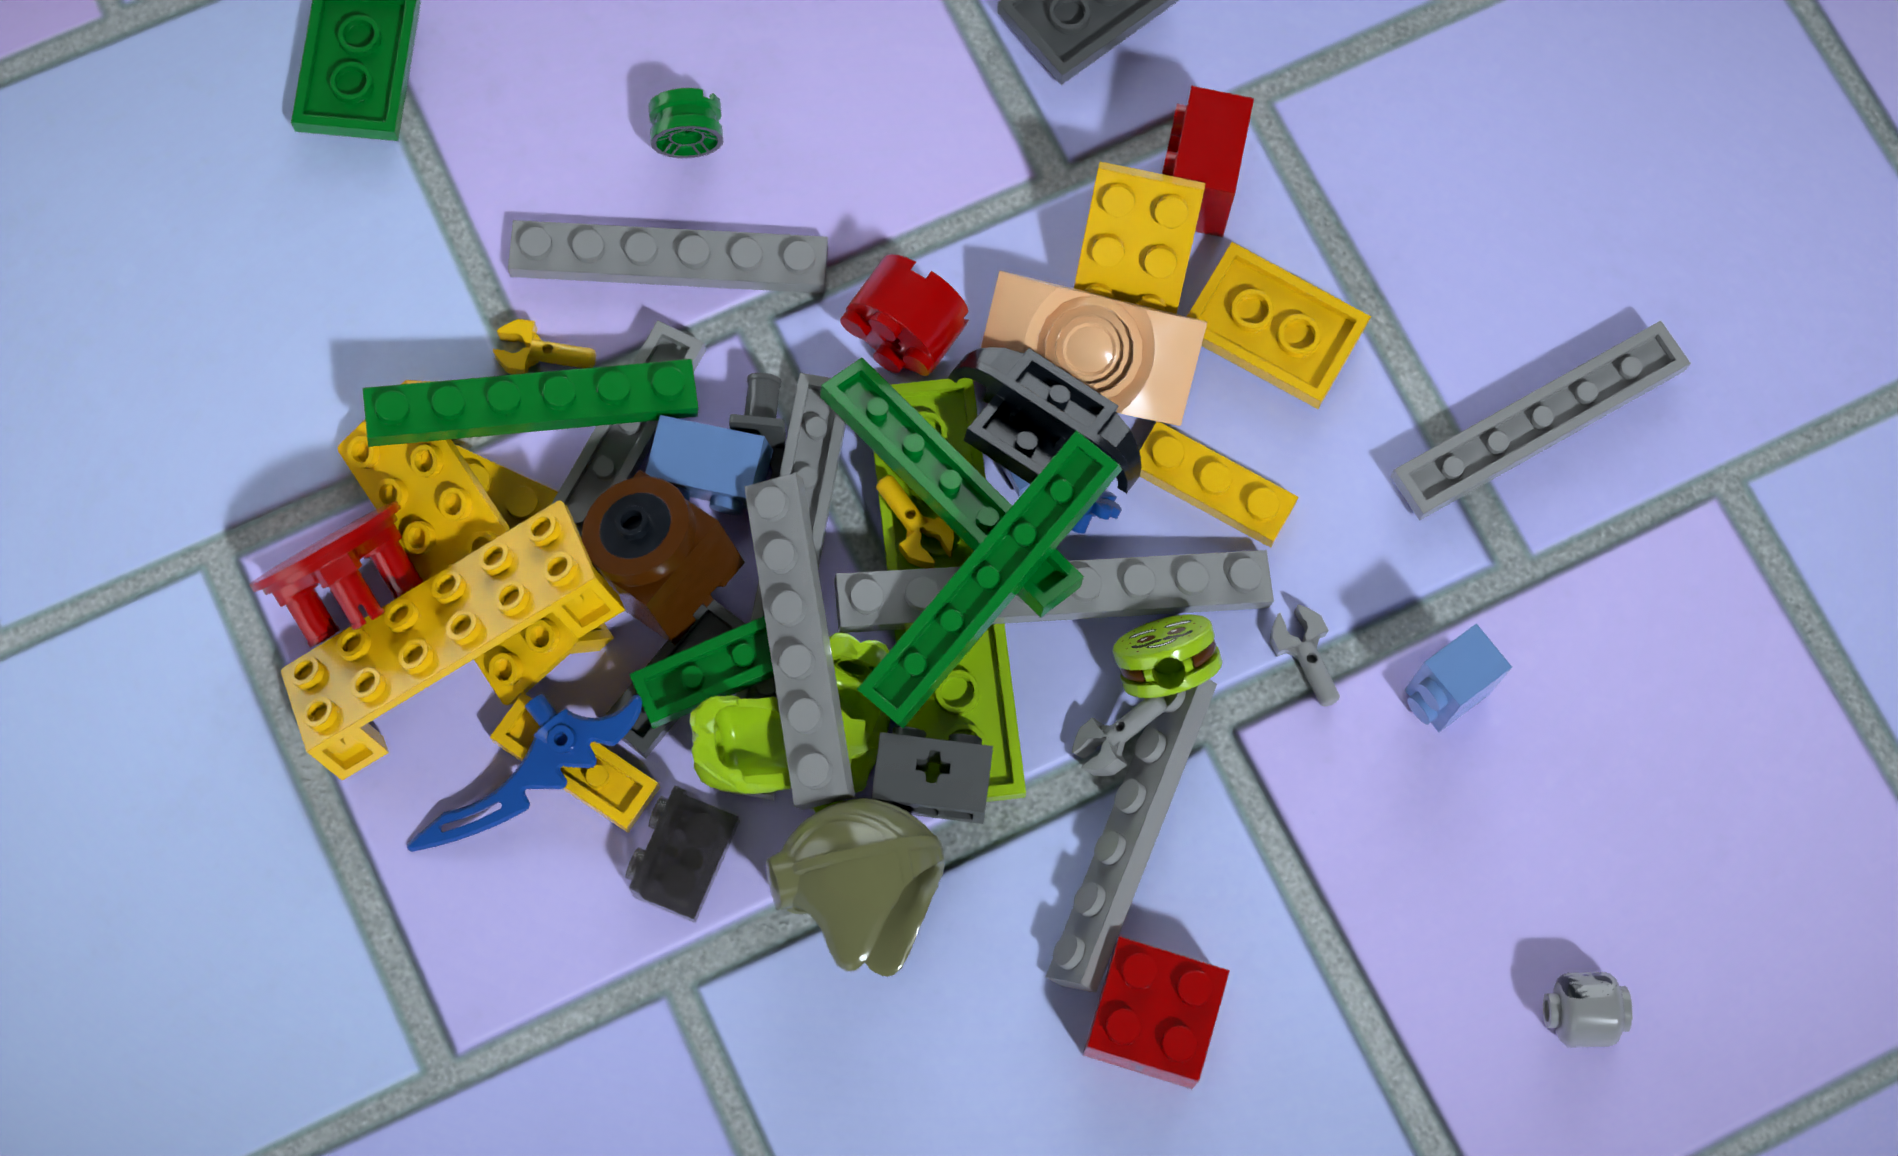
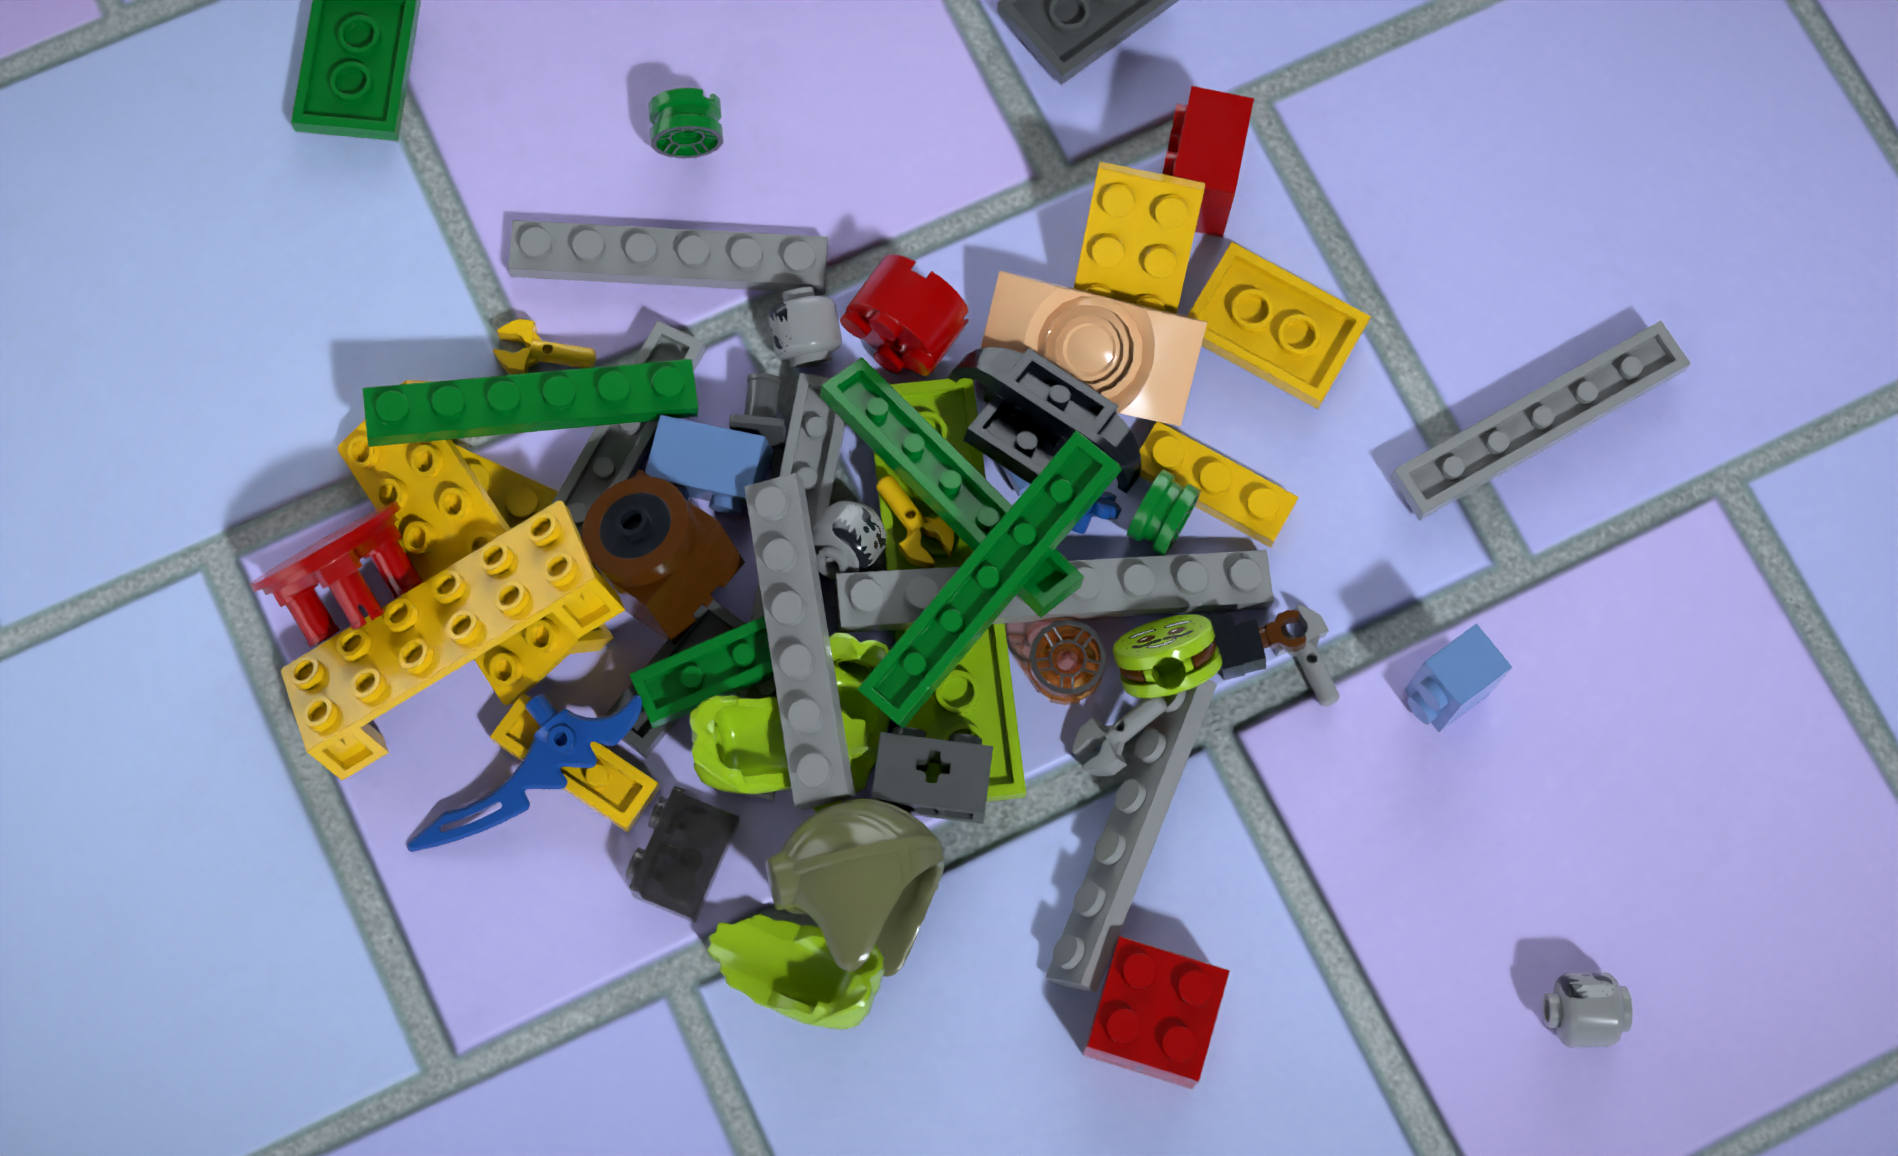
none -> lime hair [707,914,885,1030]
none -> light grey head [768,287,842,368]
none -> light grey head [812,501,887,580]
none -> clear orange wheel [1028,620,1107,705]
none -> green wheel [1127,469,1202,556]
none -> black piece [1210,610,1306,680]

